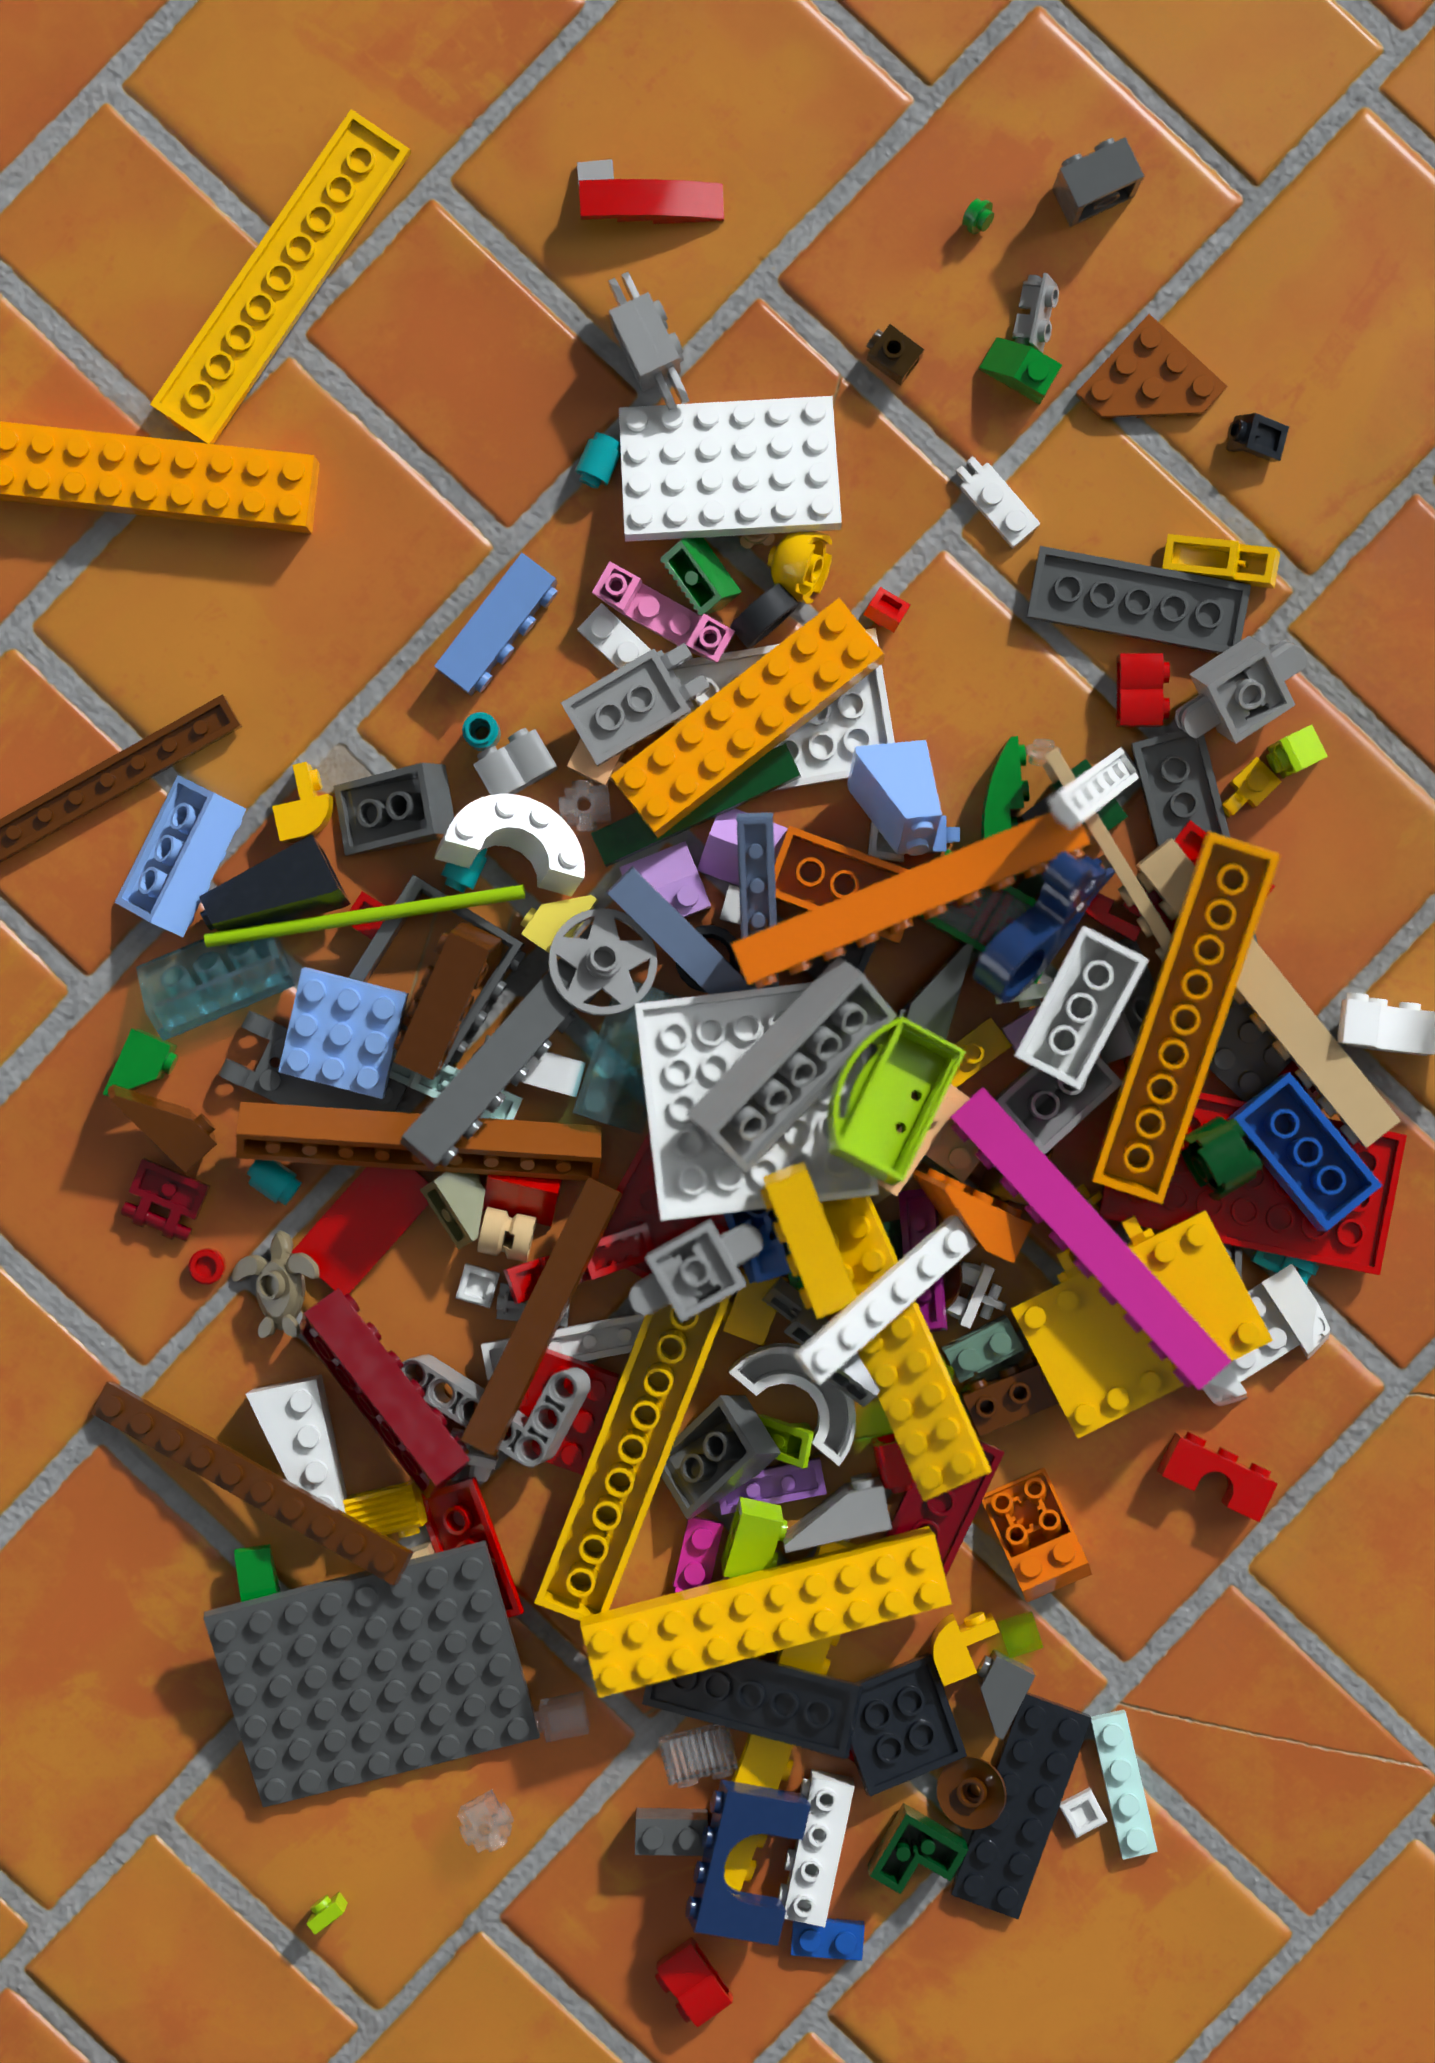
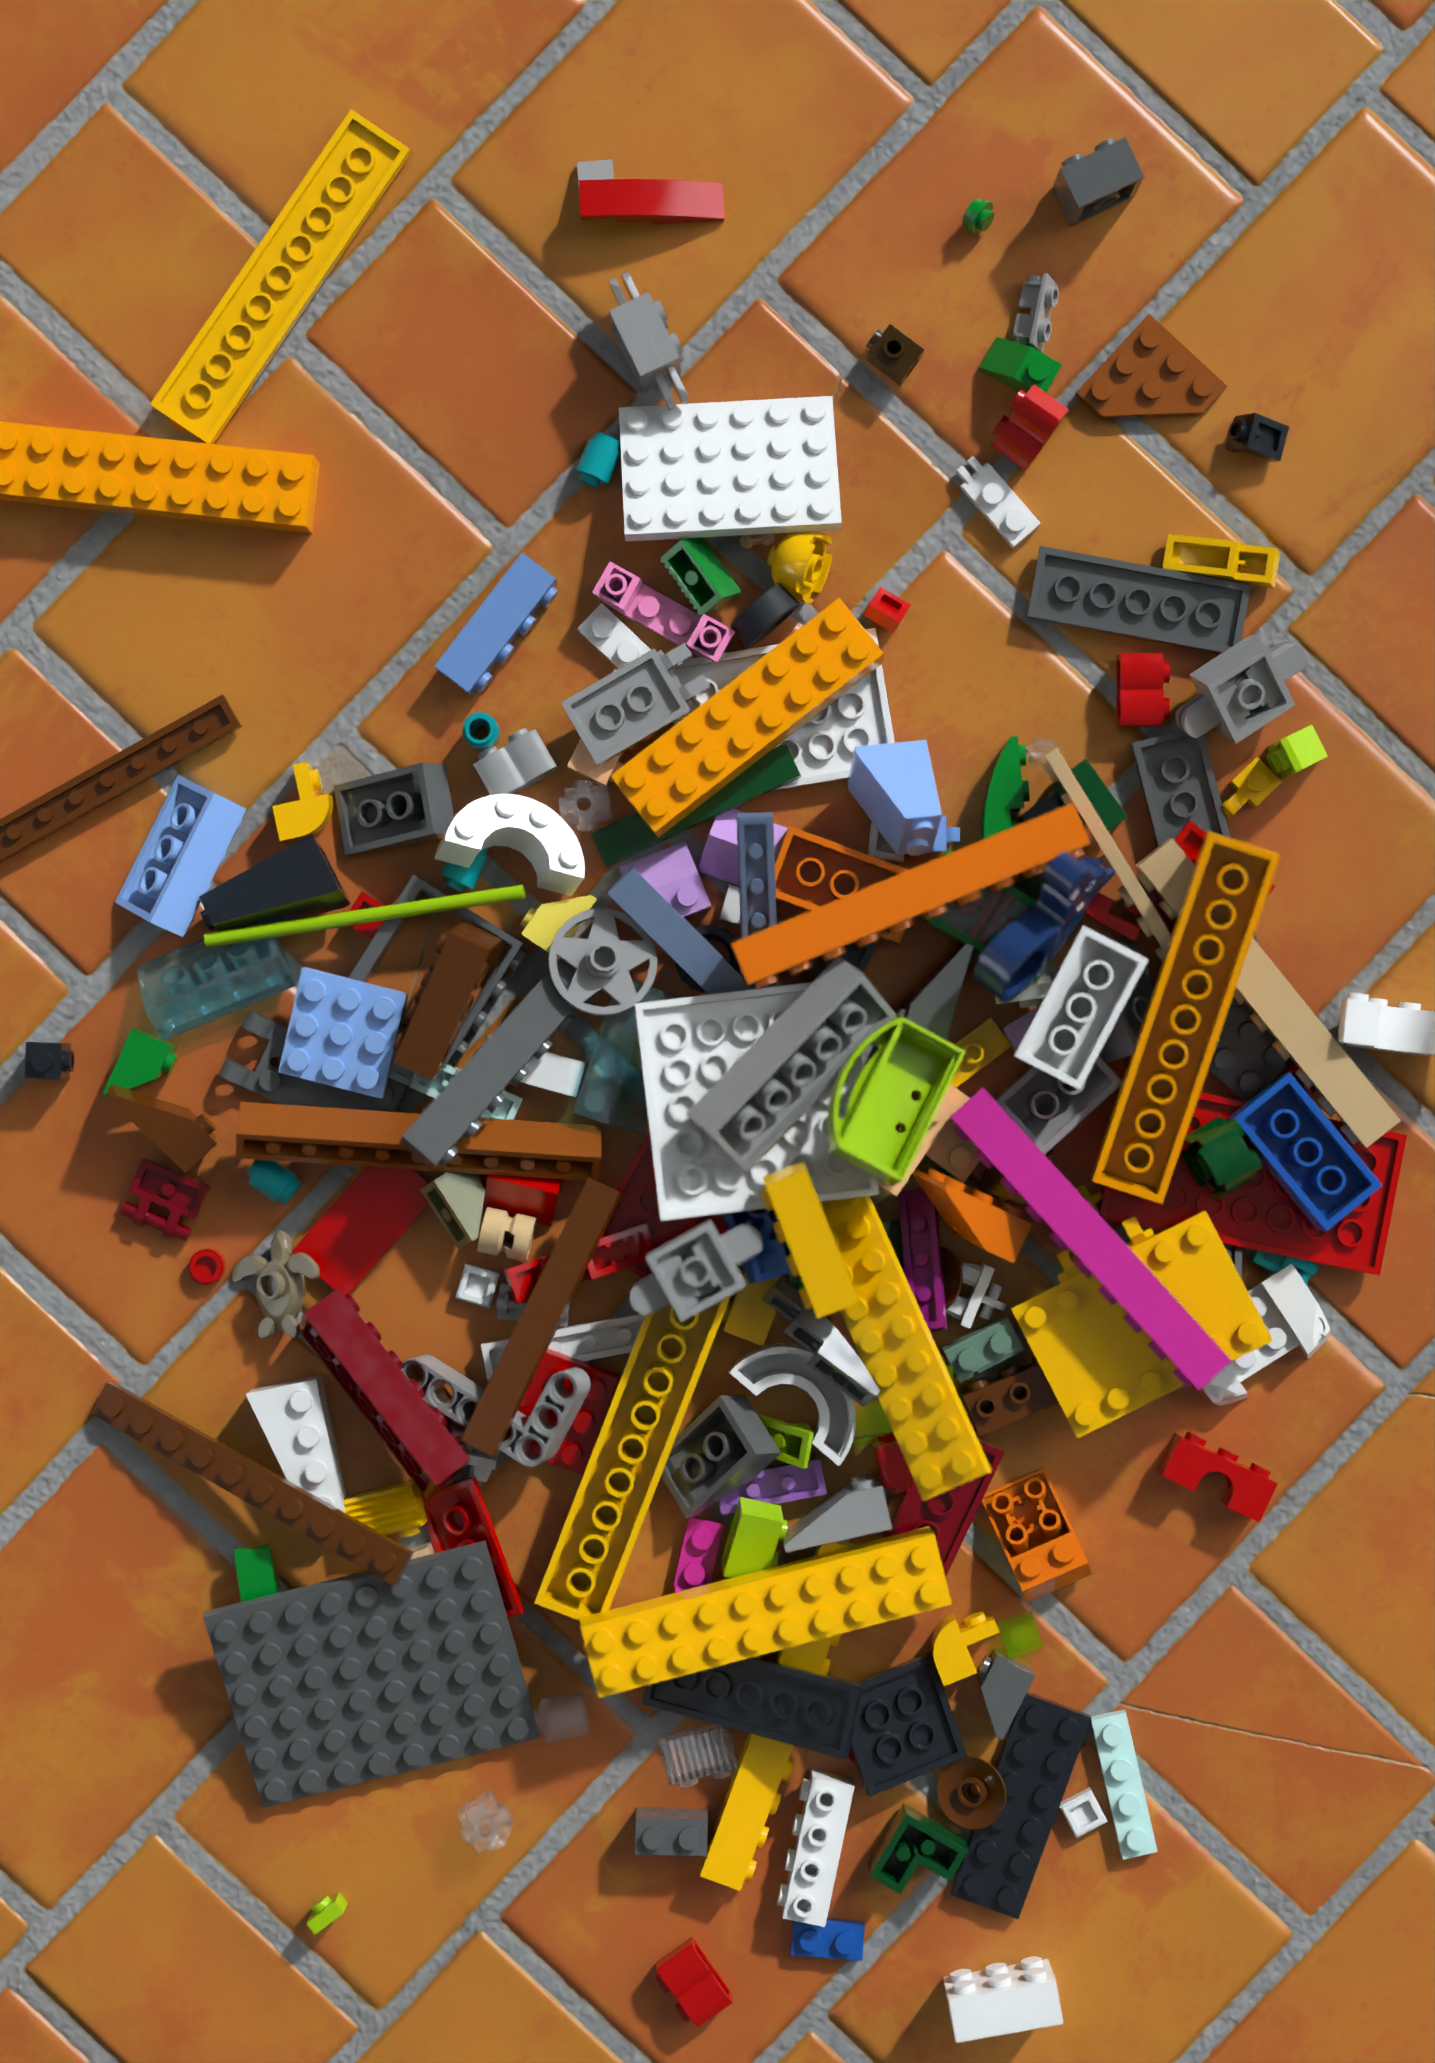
dark blue arch [685,1779,811,1946] -> none
white plate [793,1216,977,1384] -> none
white plate [1048,747,1140,831] -> none
none -> black brick [25,1042,75,1079]
none -> white brick [943,1956,1064,2043]
none -> red brick [991,384,1069,471]

